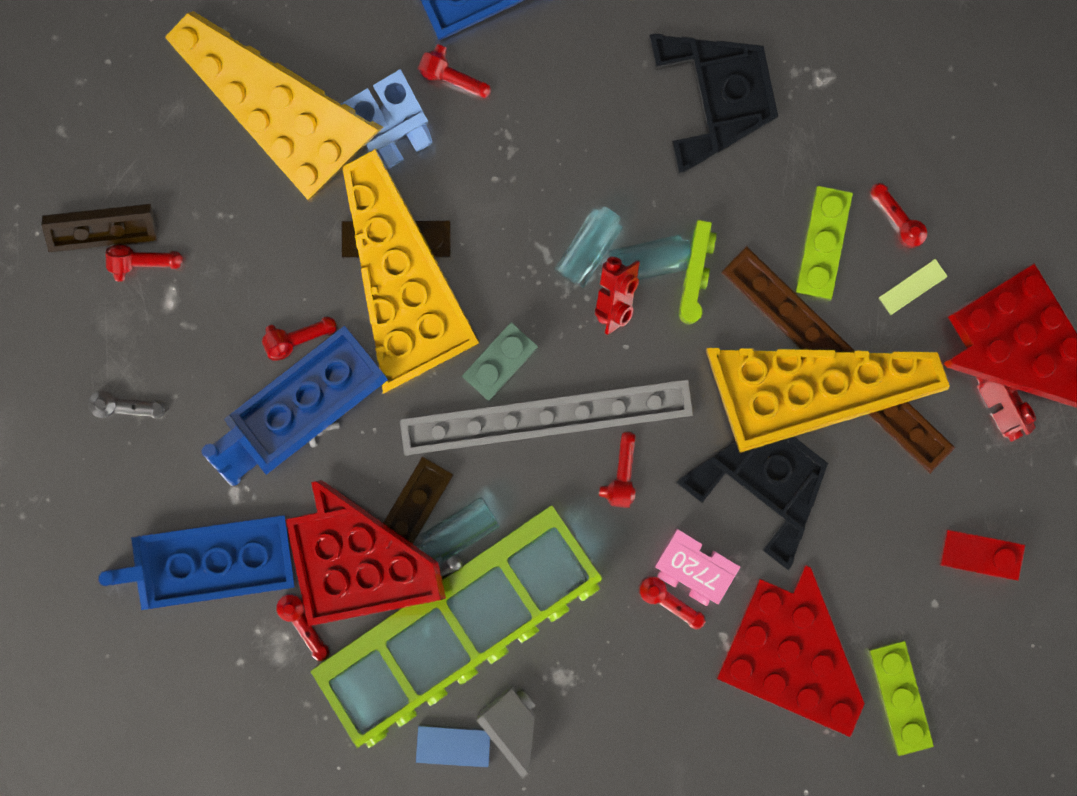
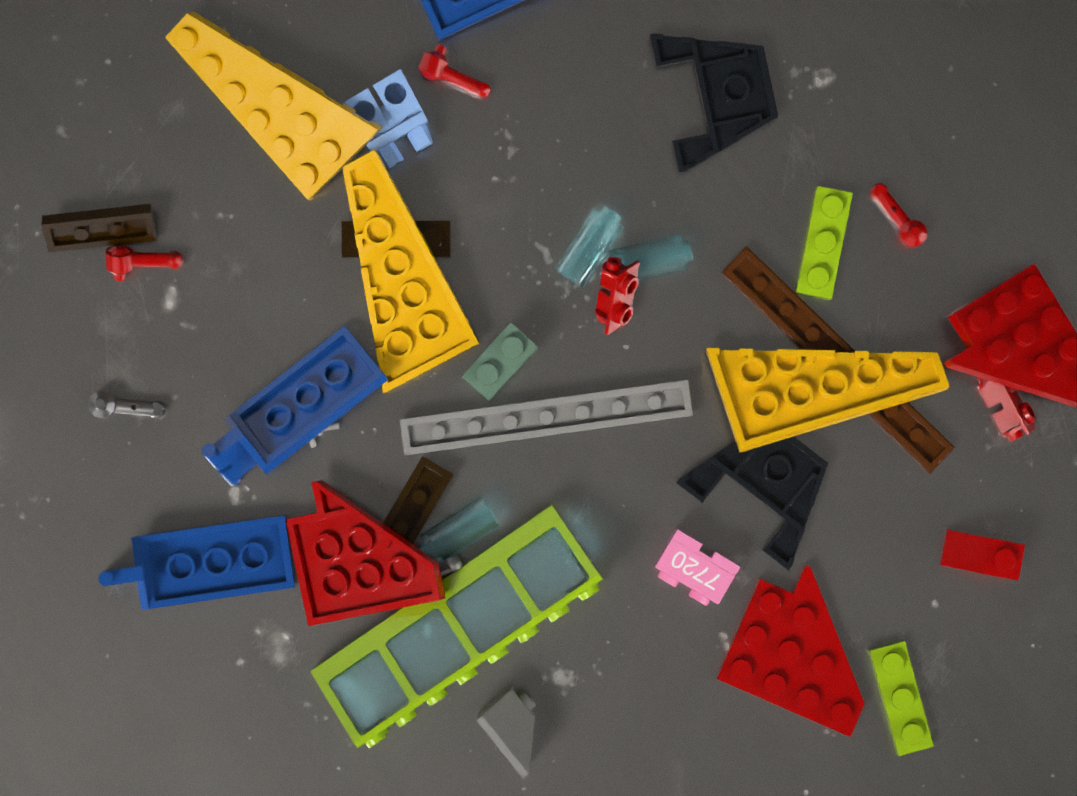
red piece [262,316,337,361] -> none
red piece [277,593,330,661] -> none
medium blue tile [416,725,490,767] -> none
red piece [599,431,636,508] -> none
red piece [638,576,706,630] -> none
lime plate [679,220,717,324] -> none
yellowish green window [878,259,948,315] -> none

